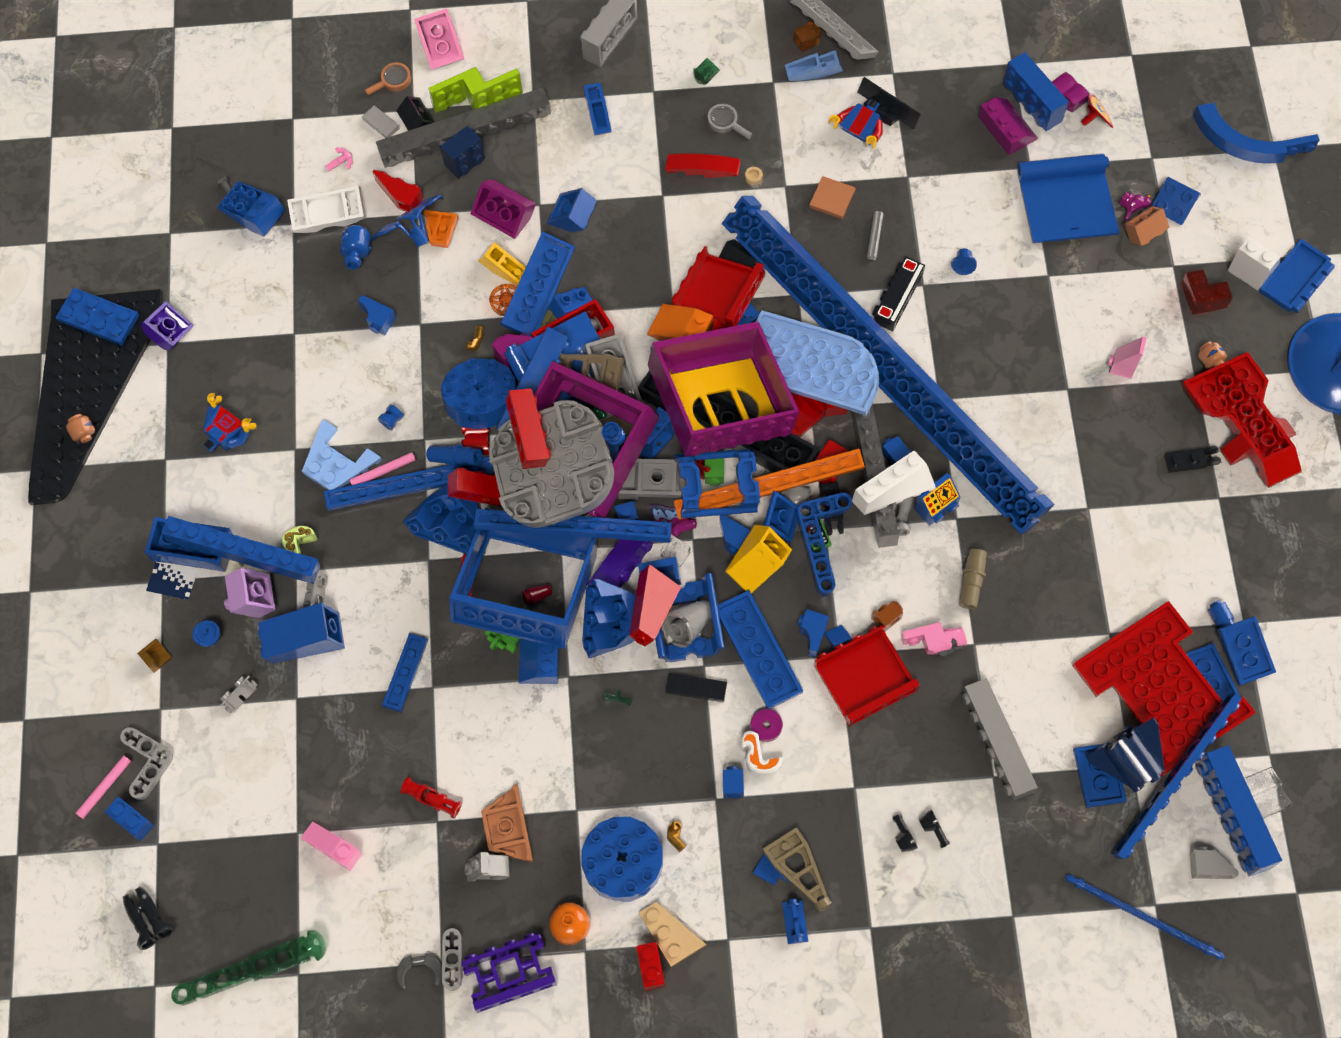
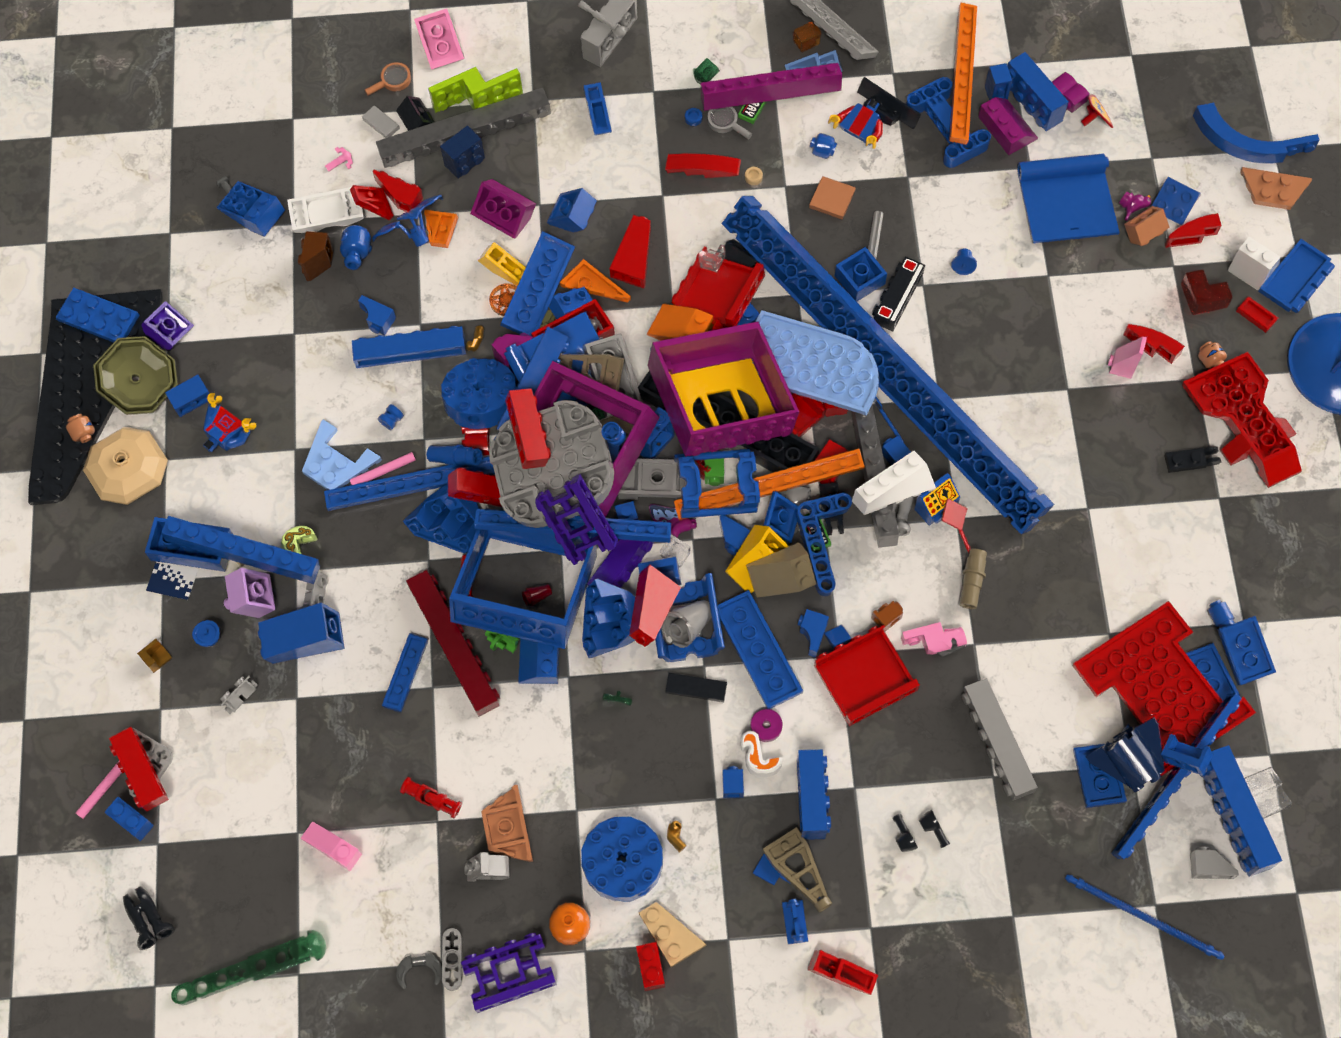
none -> tan rock [83,427,168,505]
none -> olive rock [93,336,178,415]
none -> red brick [109,727,169,811]
none -> blue panel [165,375,210,417]
none -> reddish brown slope [298,231,334,281]
none -> red wing [350,185,394,220]
none -> blue brick [352,326,466,368]
none -> dark red brick [406,570,500,717]
none -> dark purple fence [535,474,618,565]
none -> orange wing [560,259,631,303]
none -> light grey piece [578,1,626,37]
none -> red slope [610,215,651,289]
none -> blue tile [685,108,702,126]
none -> clear panel [698,244,726,272]
none -> magenta brick [700,63,842,111]
none -> tile [738,102,767,124]
none -> dark tan slope [746,543,816,598]
none -> blue brick [797,749,831,840]
none -> red slope [808,950,878,995]
none -> blue head [809,133,837,159]
none -> blue slope [834,247,887,302]
none -> blue piece [873,397,904,443]
none -> blue beam [906,77,991,168]
none -> piece [941,499,971,554]
none -> orange plate [949,2,977,145]
none -> blue panel [985,63,1013,100]
none -> red slope [1123,324,1185,364]
none -> blue panel [1161,734,1213,776]
none -> red slope [1165,213,1222,248]
none -> red tile [1236,296,1278,333]
none -> nougat wing [1240,167,1312,210]

